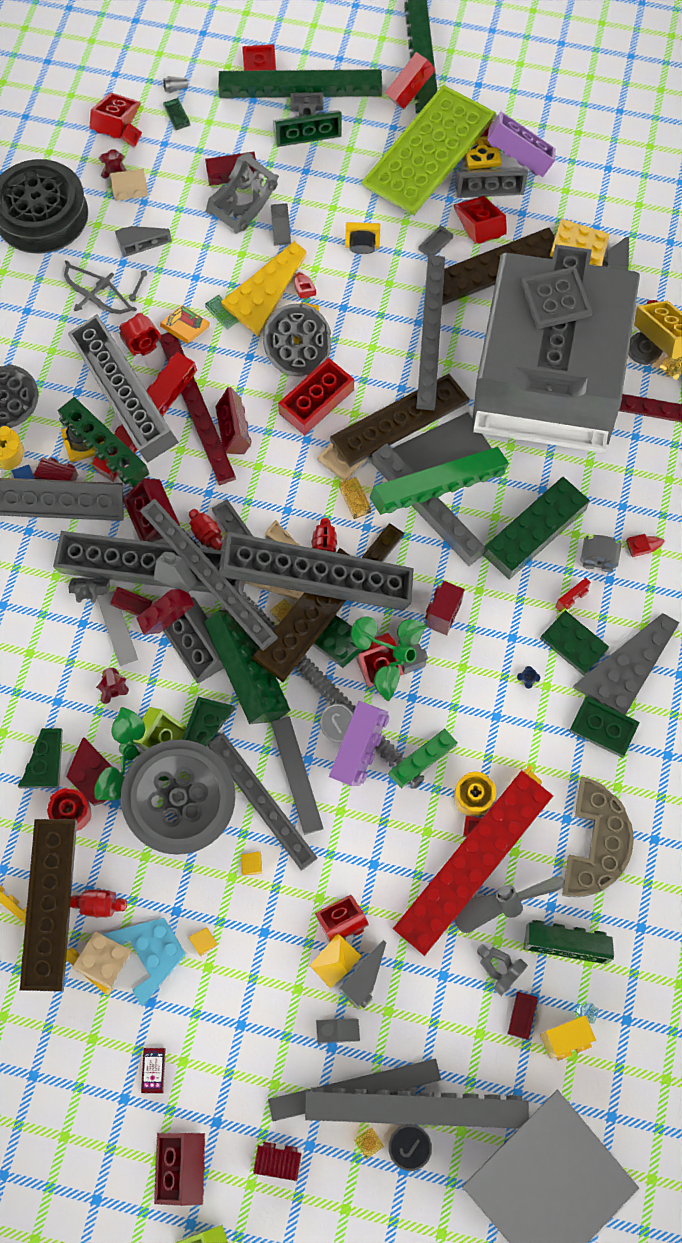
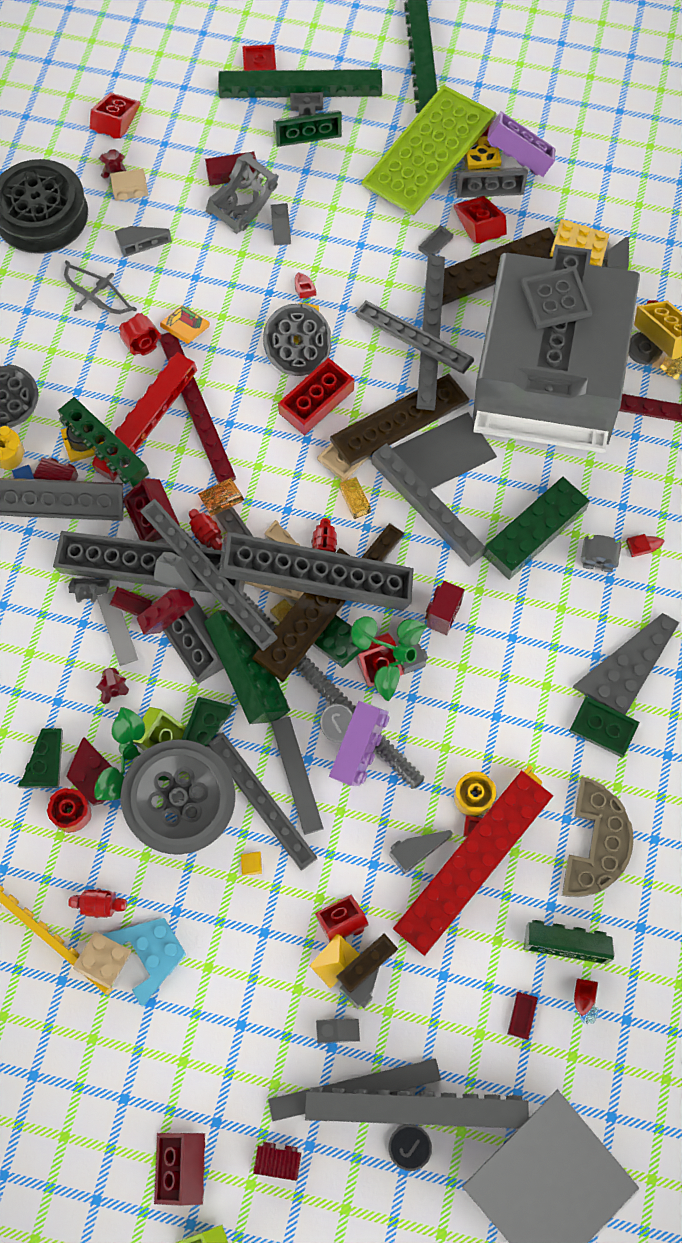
dark brown plate [19,819,77,992] -> none
dark grey brick [68,314,179,463] -> none
red plate [120,122,142,148] -> none
dark grey hinge [129,270,147,302] -> none
tile [141,1048,166,1094] -> none
flat silver cone [163,76,188,93] -> none
clear green tile [163,98,190,131] -> none
yellow slope [188,927,218,957] -> none
clear green tile [205,295,239,330] -> none
dark red slope [215,387,251,455] -> none
yellow wing [221,241,307,337] -> none
piece [345,222,381,254] -> none
clear yellow plate [354,1127,384,1160] -> none
green brick [369,447,509,515] -> none
brick [385,52,436,110] -> none
green plate [388,728,458,789] -> none
dark grey piece [454,876,565,933] -> none
dark grey piece [477,944,528,996] -> none
dark blue plate [517,666,541,689] -> none
dark green plate [540,610,610,675] -> none
yellow brick [540,1015,596,1061] -> none
red plate [555,577,591,612] -> none
none -> clear orange piece [198,478,244,516]
none -> dark brown tile [336,933,399,994]
none -> dark grey tile [355,300,474,374]
none -> dark grey slope [389,830,453,875]
none -> red plate [574,978,598,1016]

